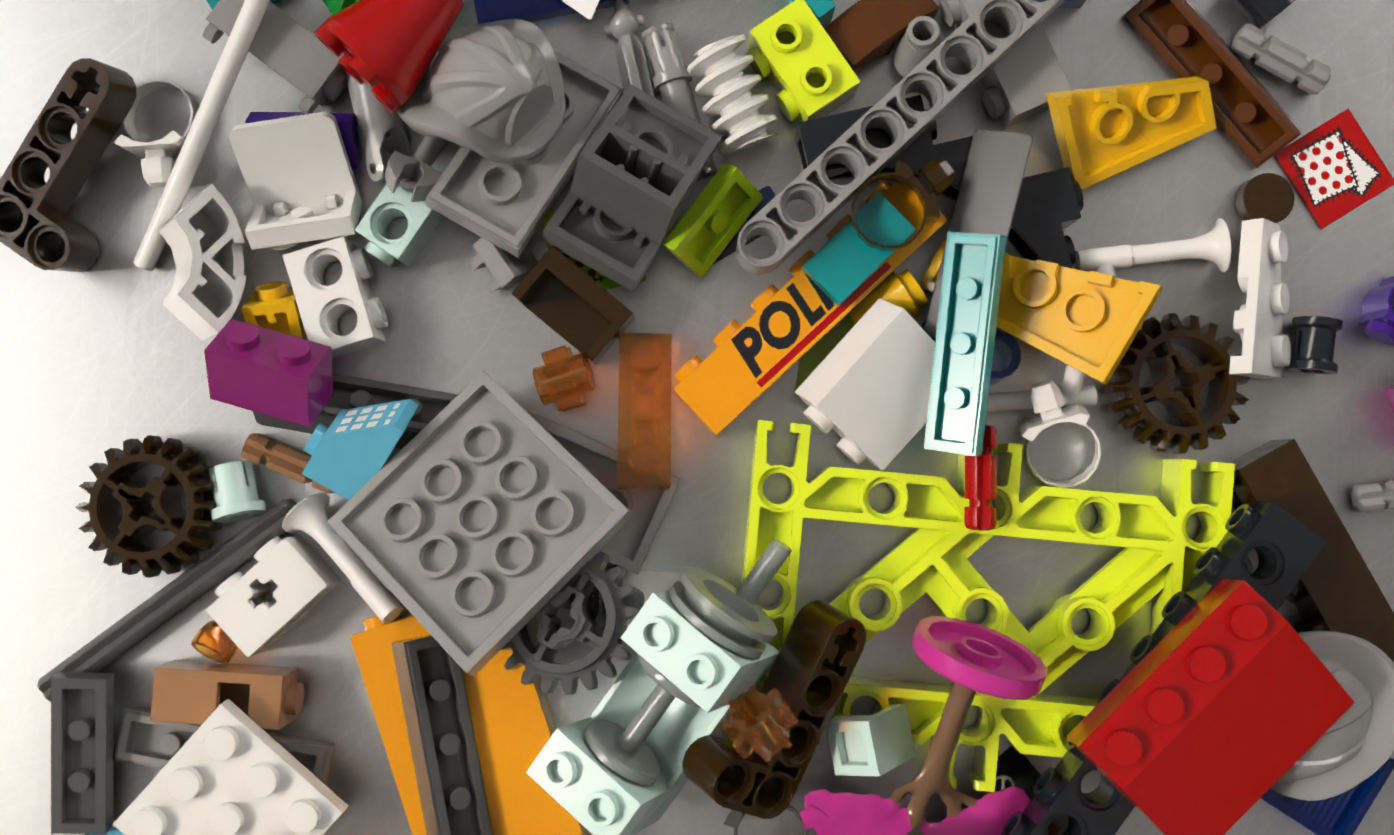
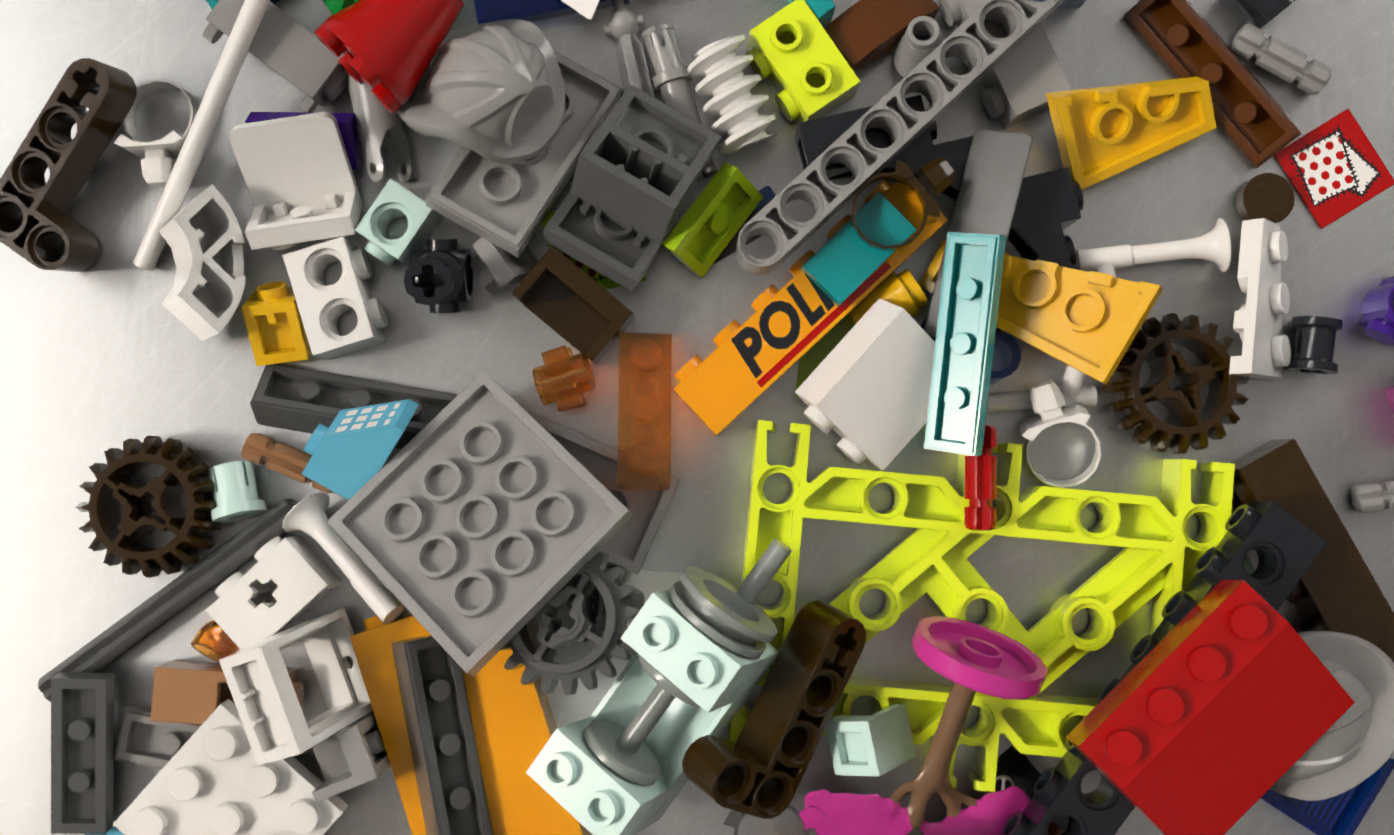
magenta brick [204,319,333,427] -> none
light grey bar [385,136,448,202] -> none
clear orange gear [721,686,798,762] -> none
none -> white window [219,608,373,766]
none -> light grey panel [312,711,390,803]
none -> black connector [404,239,473,313]

